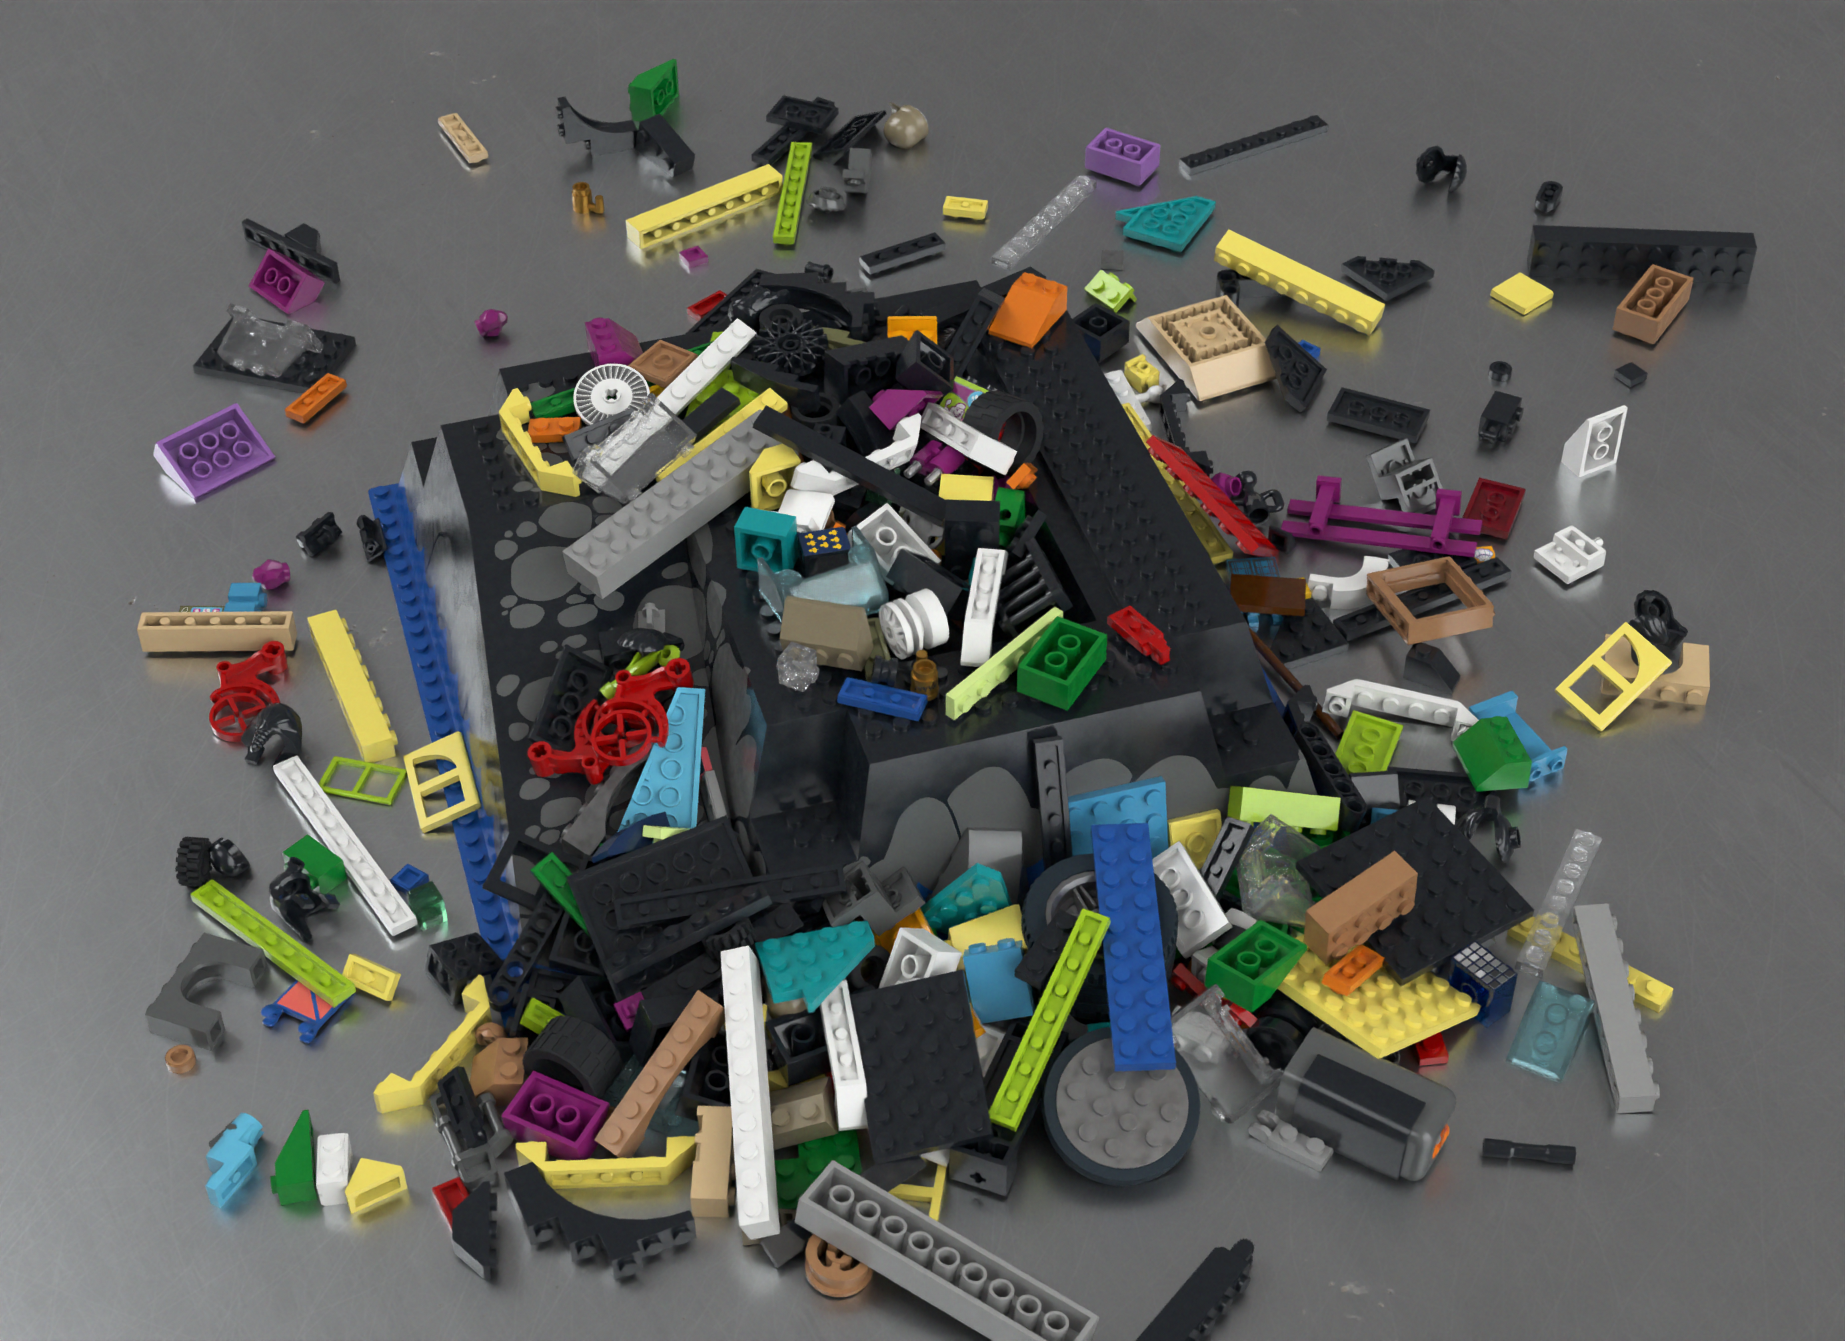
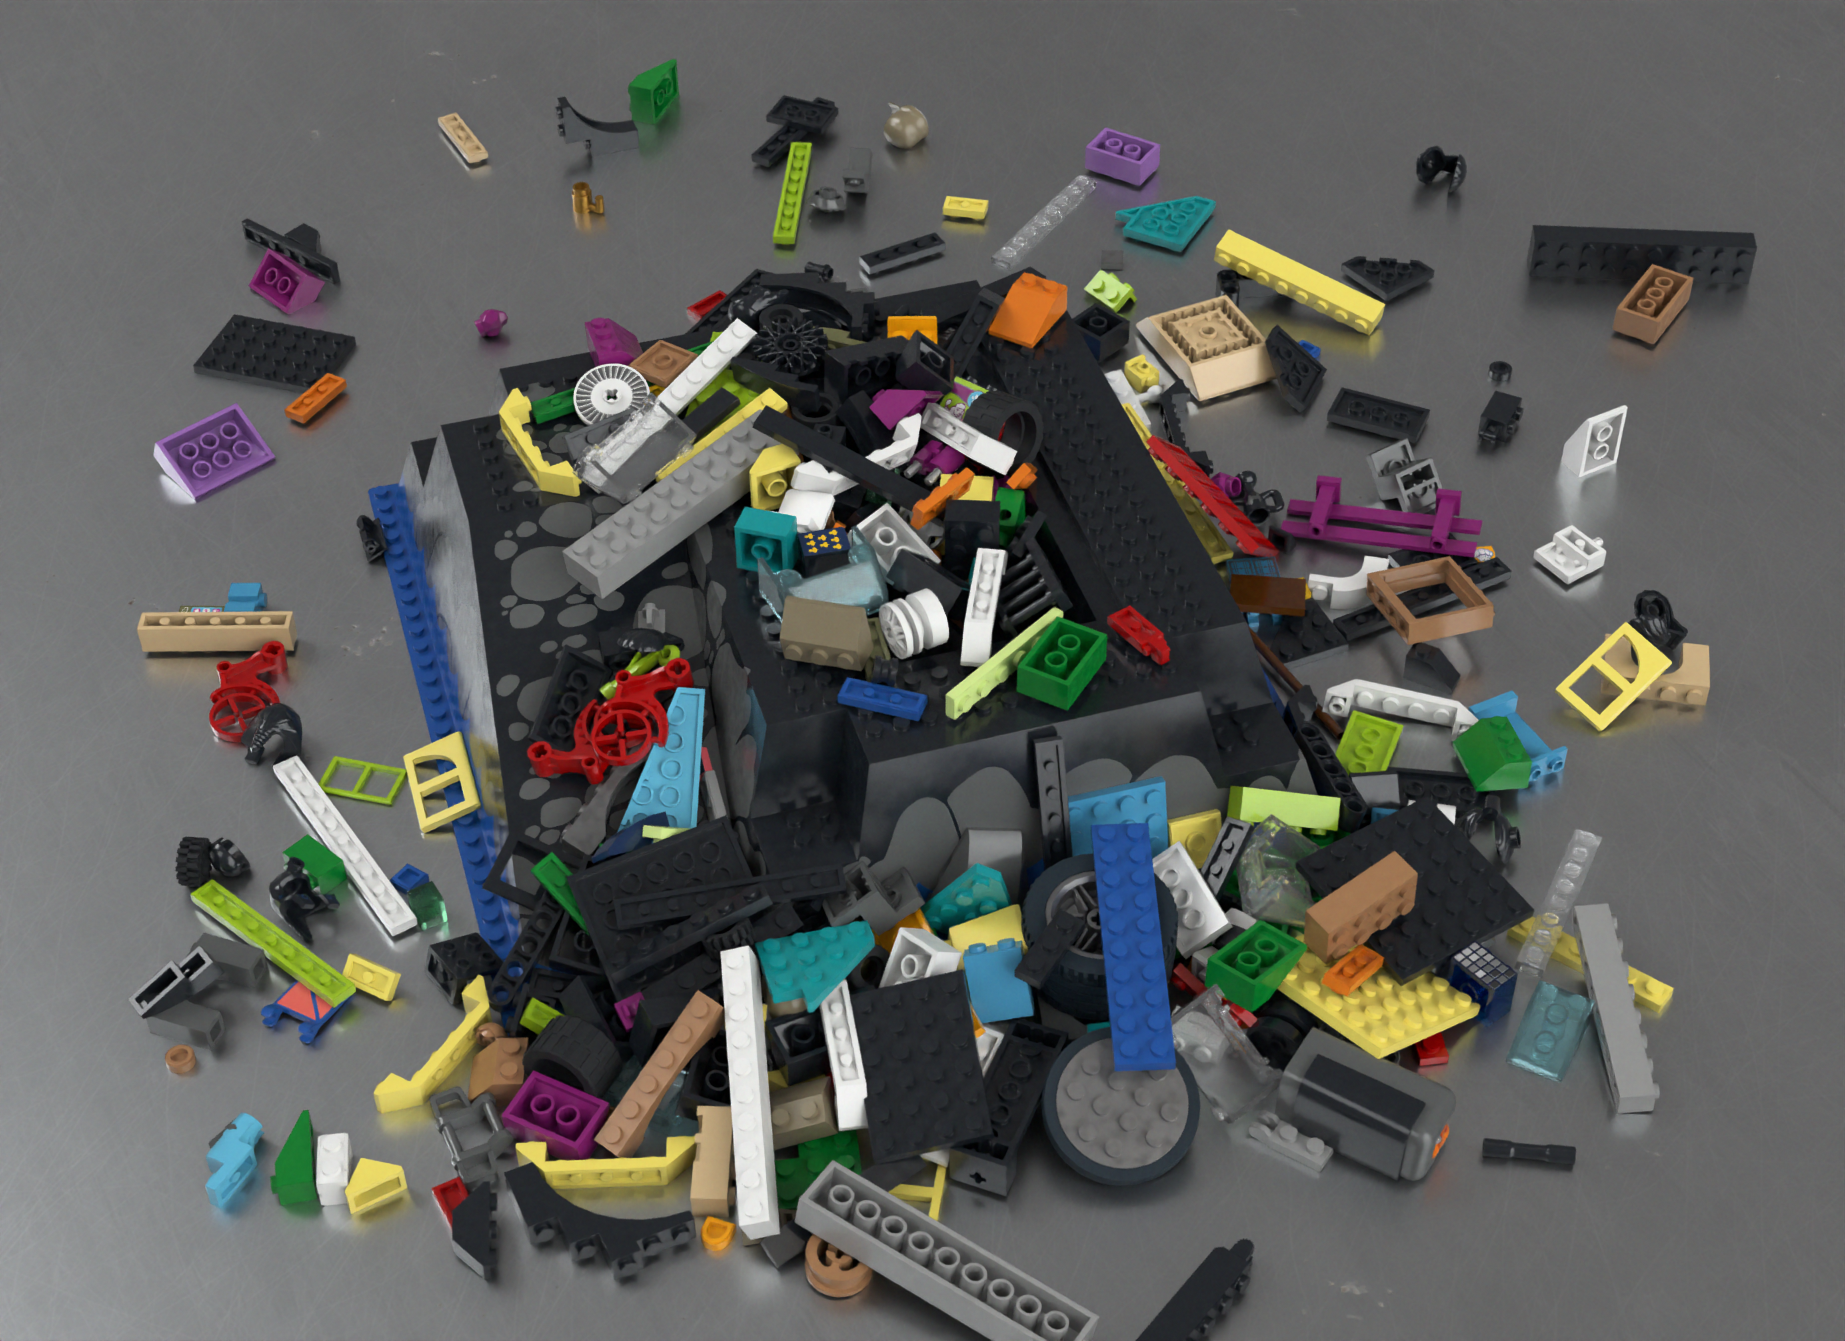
clear windscreen [217,304,324,377] -> none
magenta rock [252,559,290,590] -> none
black hips [296,512,342,556] -> none
light yellow brick [307,609,398,763] -> none
black hinge [437,1066,488,1148] -> none
orange plate [528,417,582,443] -> none
light yellow brick [626,164,783,250] -> none
black wedge [635,113,695,177] -> none
magenta tile [679,246,708,269] -> none
clear brick [776,642,819,692] -> none
black slope [812,110,887,165] -> none
pearl gold piece [911,650,939,701] -> none
lime plate [989,908,1111,1131] -> none
black plate [1179,115,1328,176] -> none
dark red plate [1462,478,1526,539] -> none
light yellow tile [1490,273,1554,315] -> none
black plate [1535,181,1563,212] -> none
black tile [1614,362,1648,387] -> none
none -> black slope [128,945,224,1019]
none -> light orange tile [700,1216,737,1251]
none -> orange plate [910,468,975,530]

